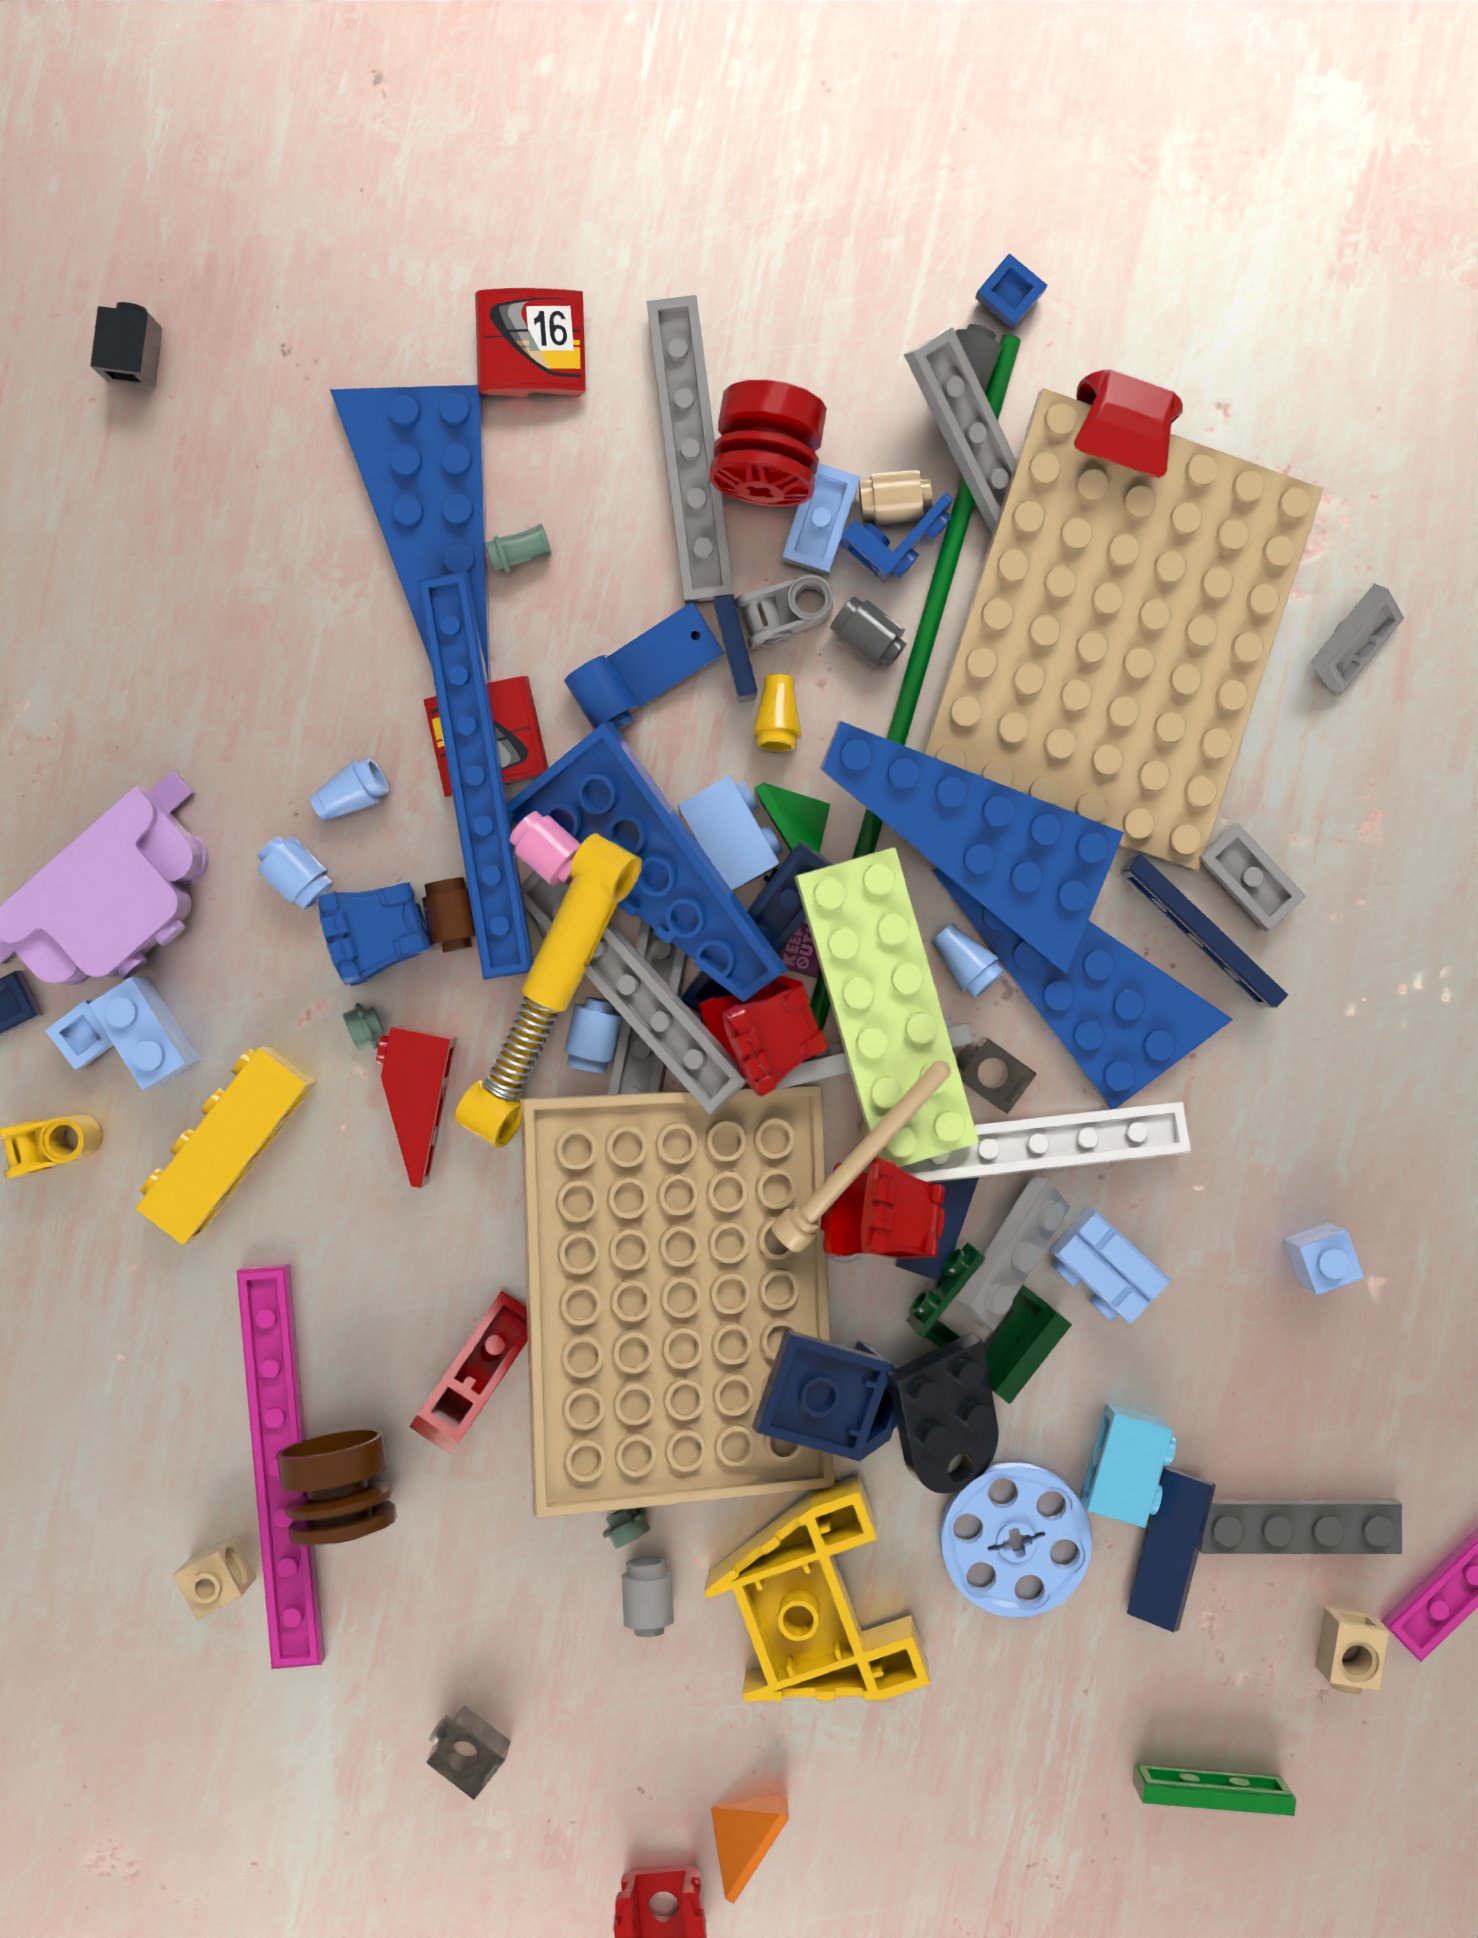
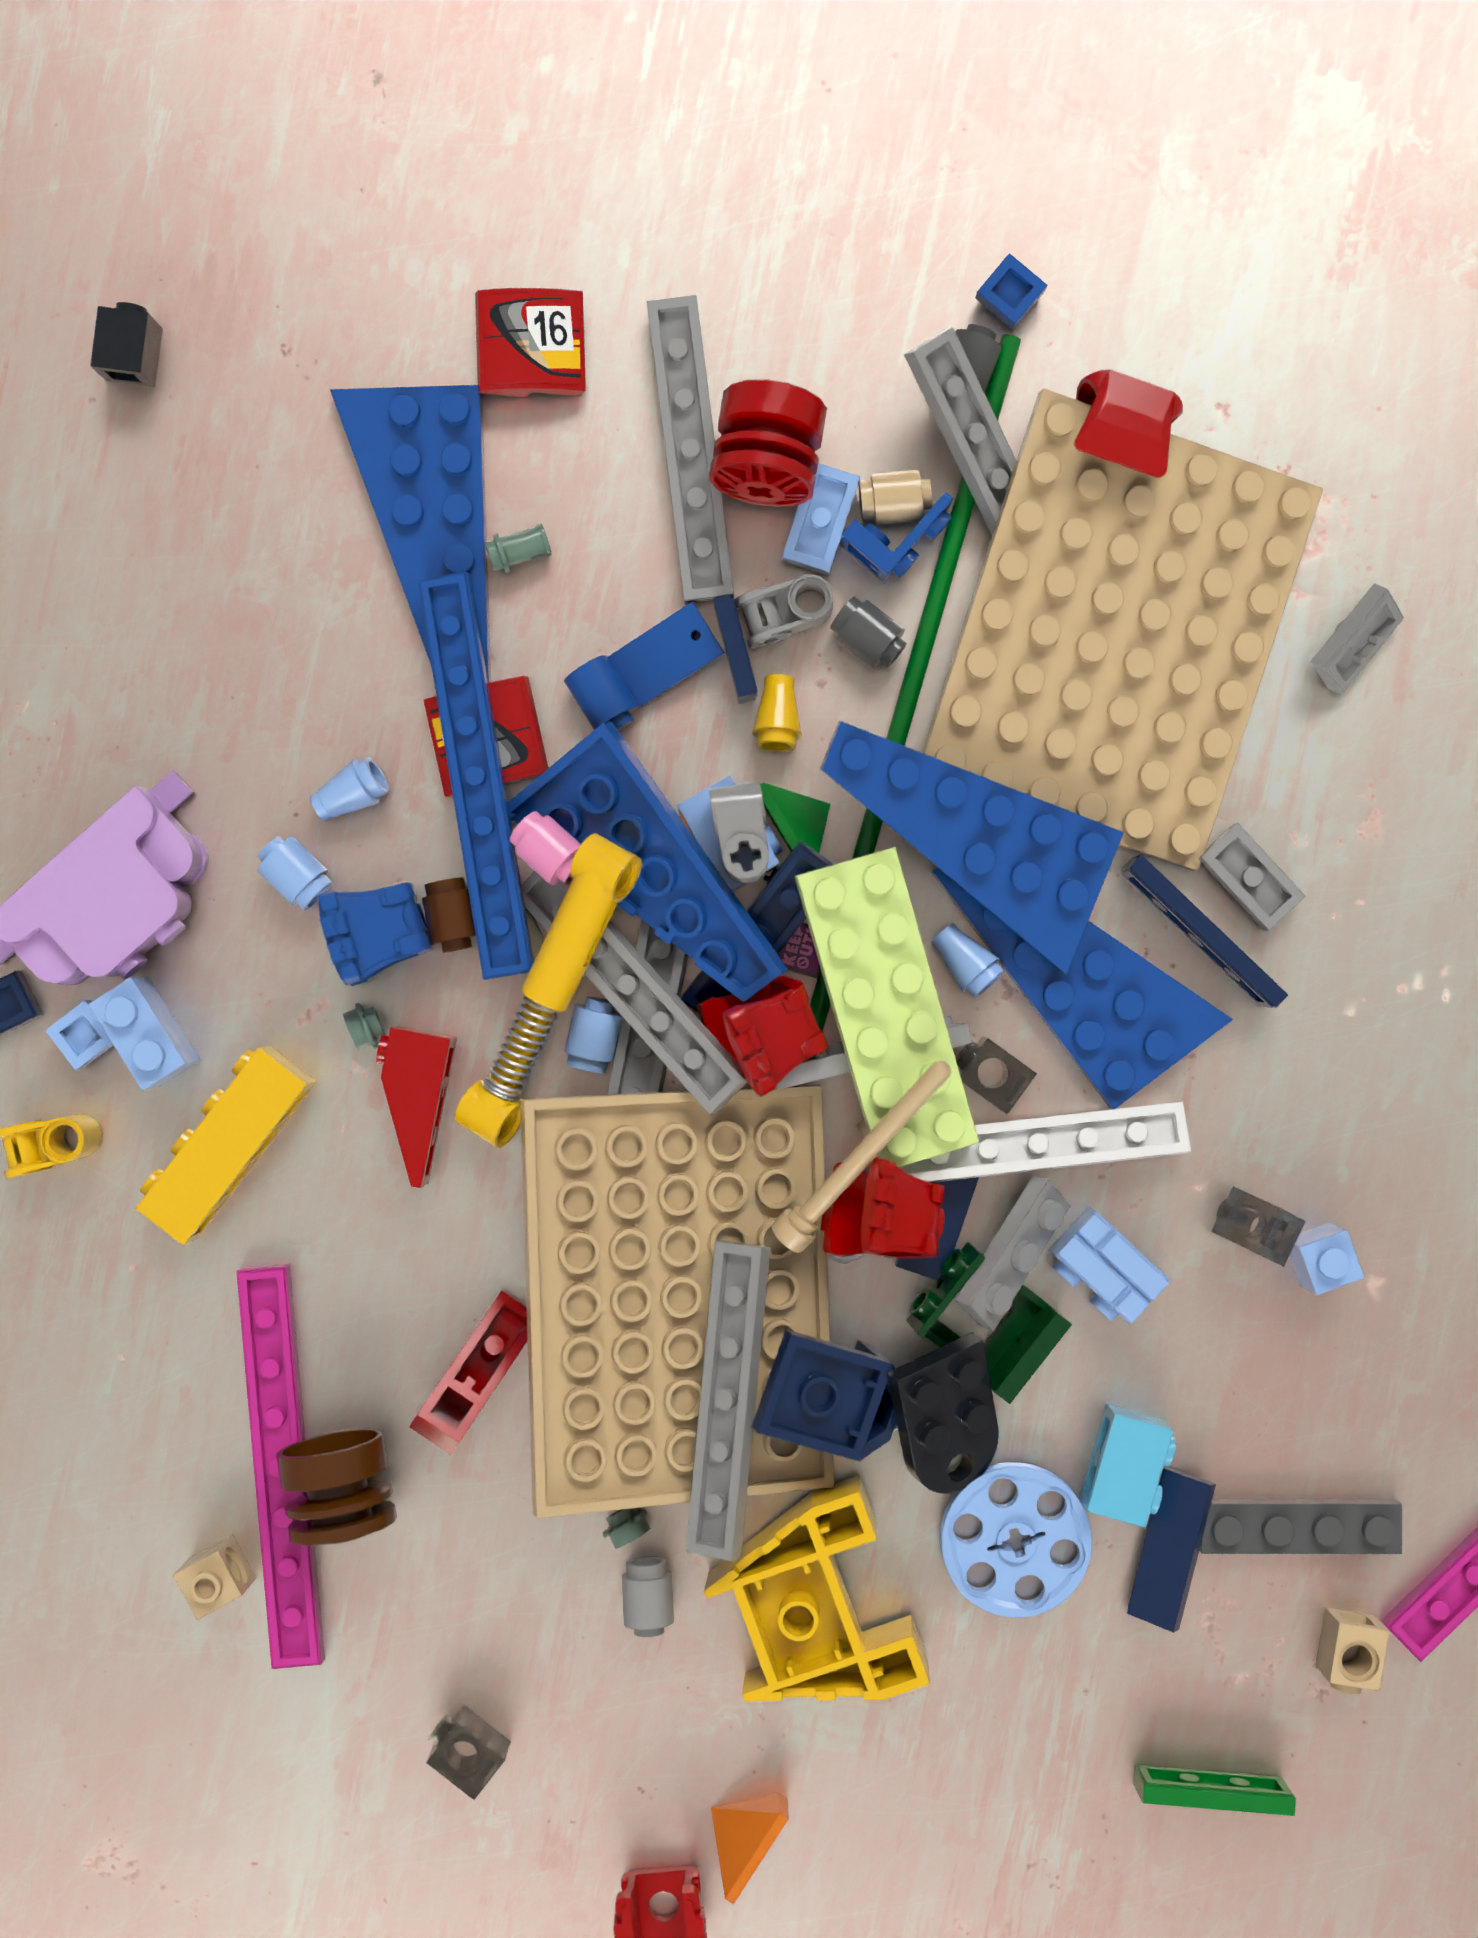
none -> light grey plate [686,1240,770,1562]
none -> light grey piece [709,782,769,884]
none -> clear smoke brick [1211,1186,1306,1267]

